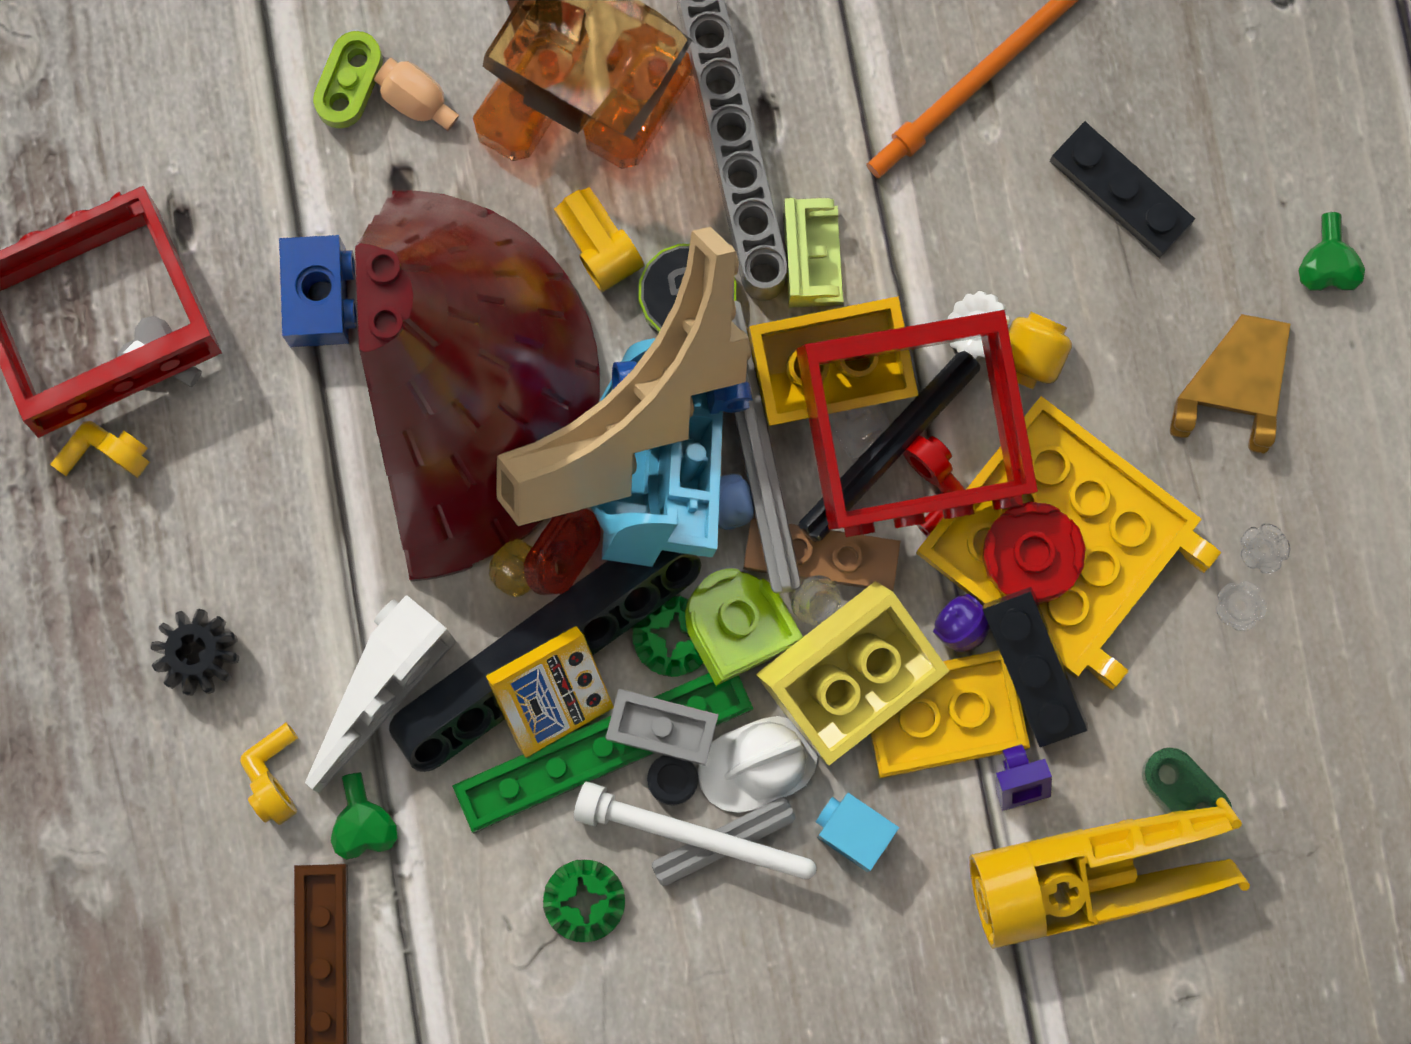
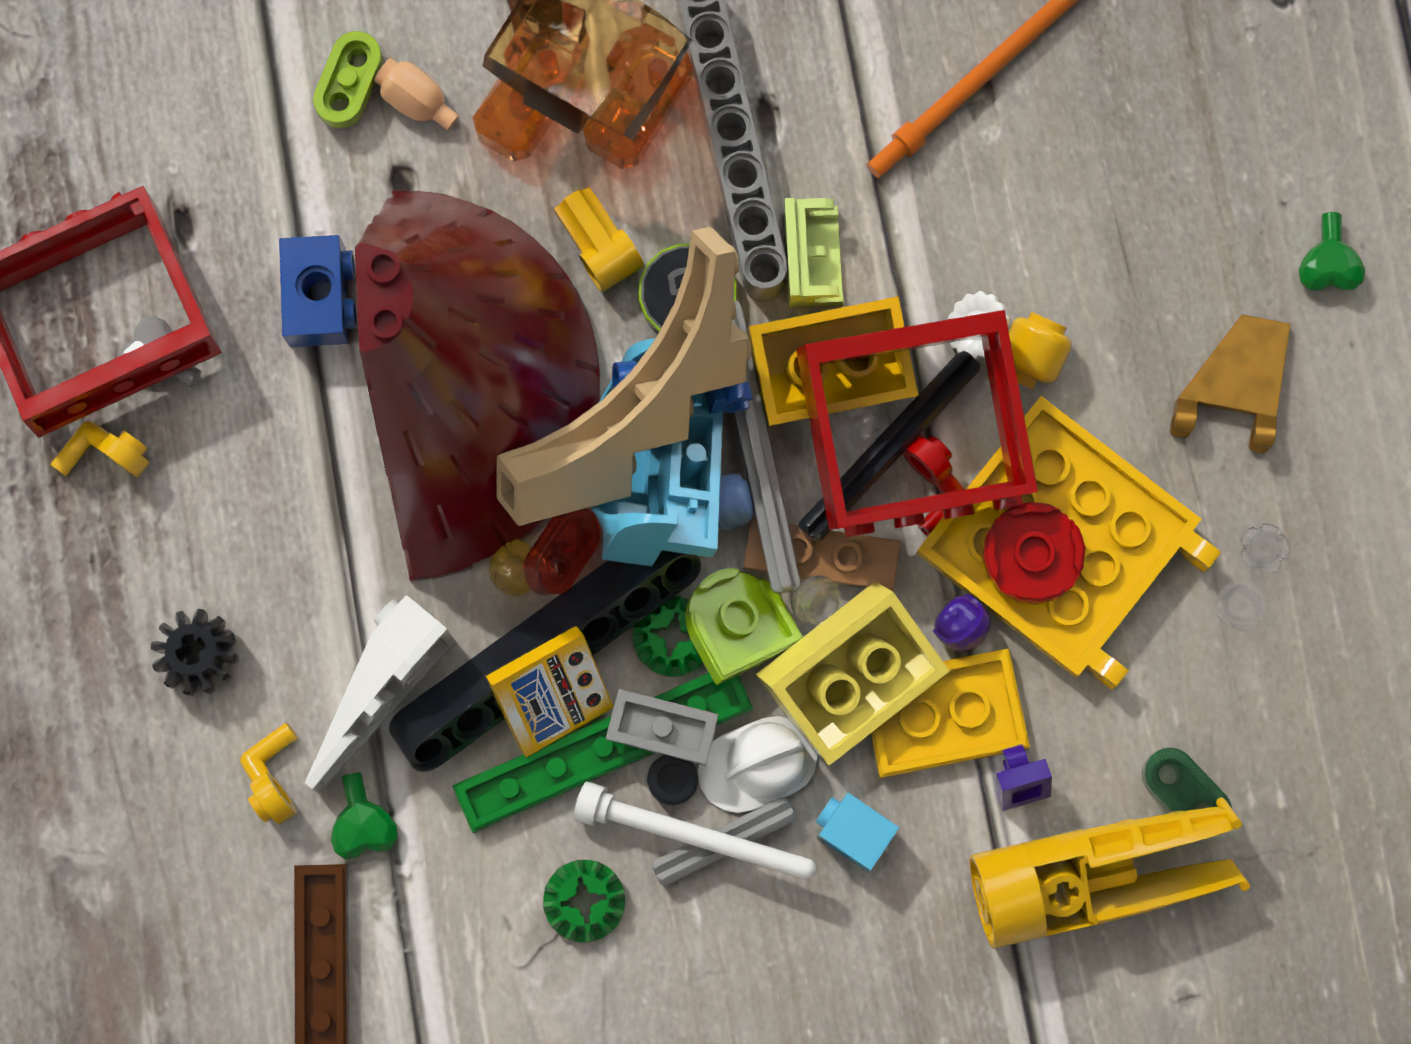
black plate [983,587,1088,748] -> none
black plate [1050,121,1196,259] -> none

